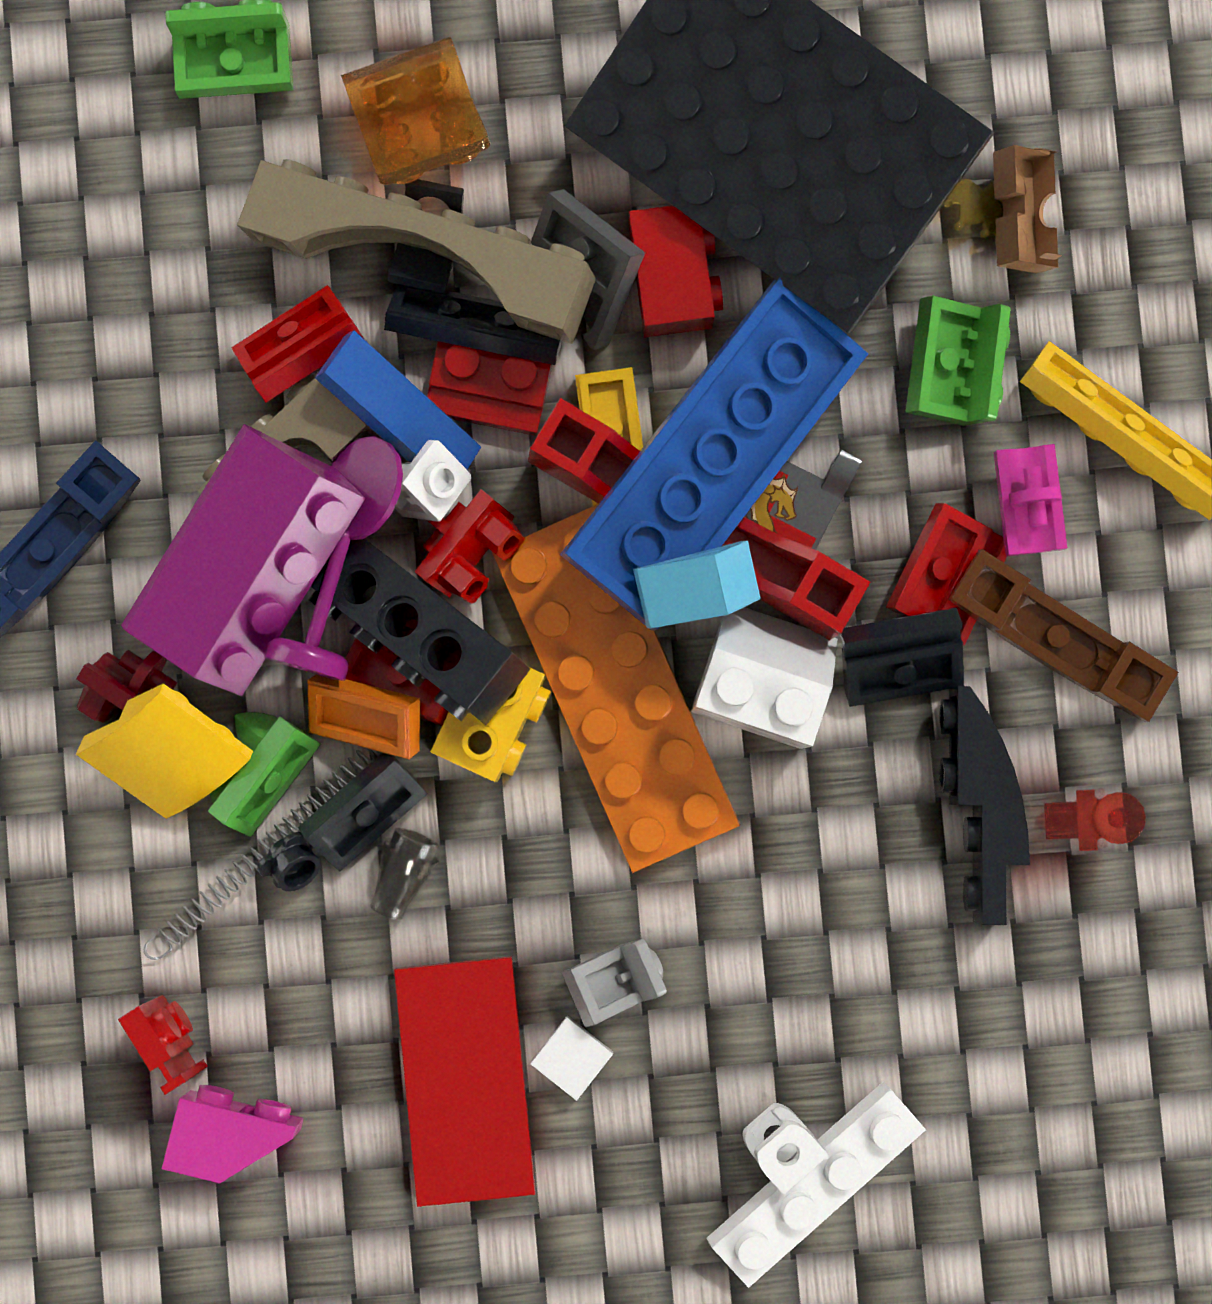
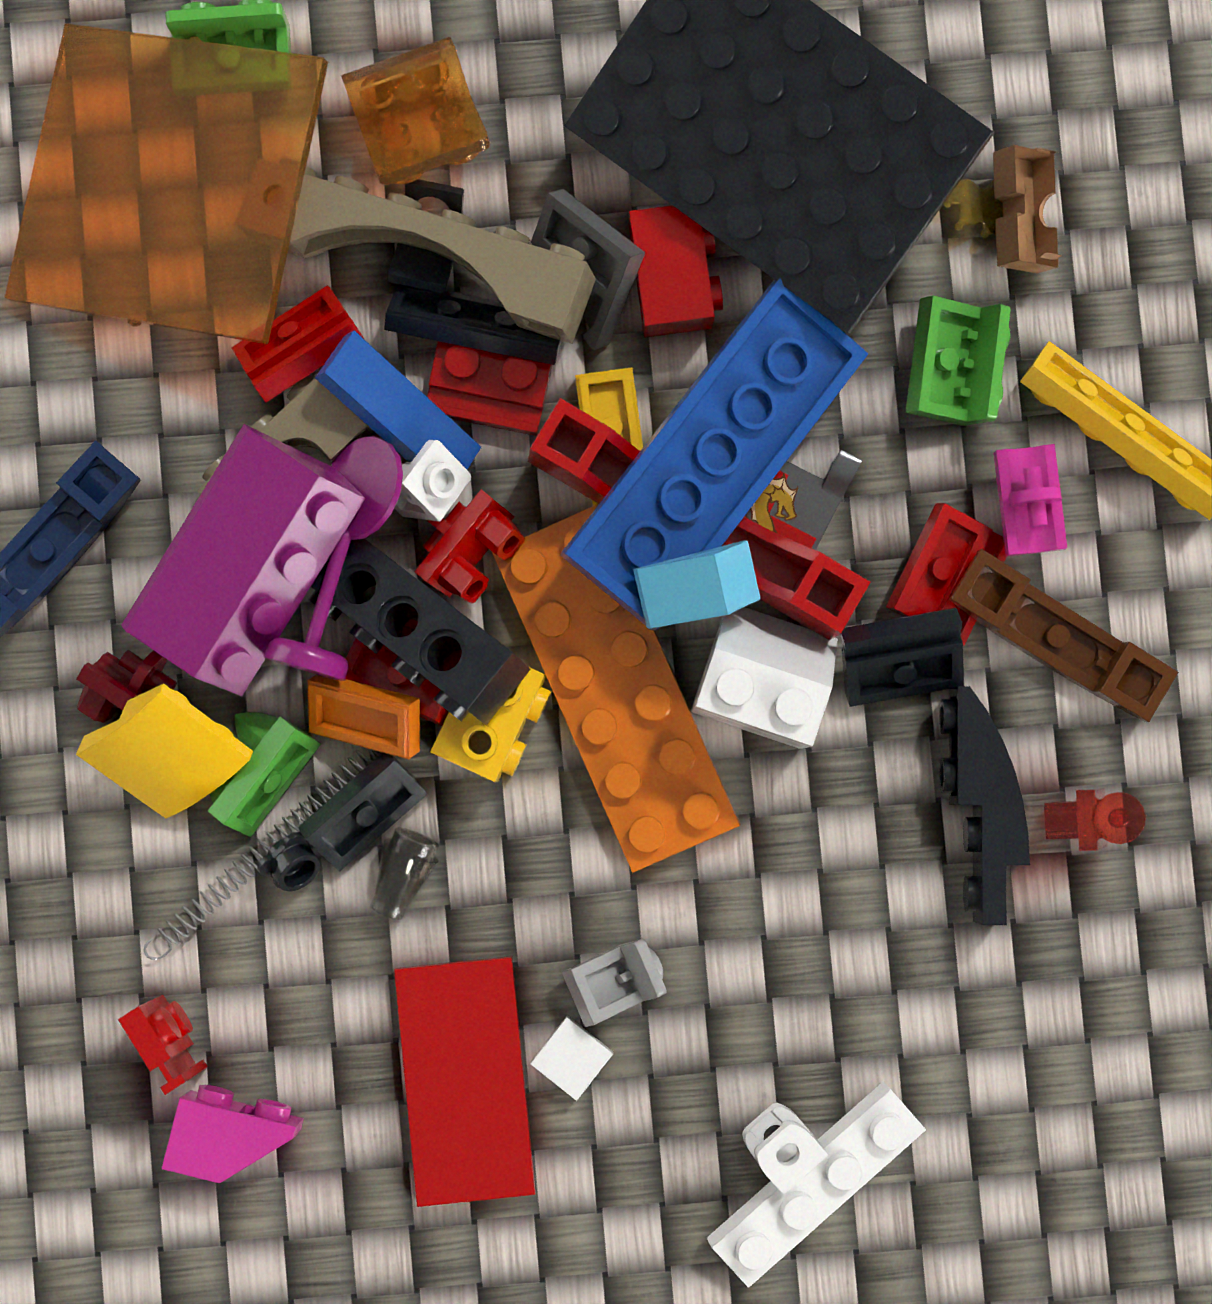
none -> clear orange piece [5,23,329,344]

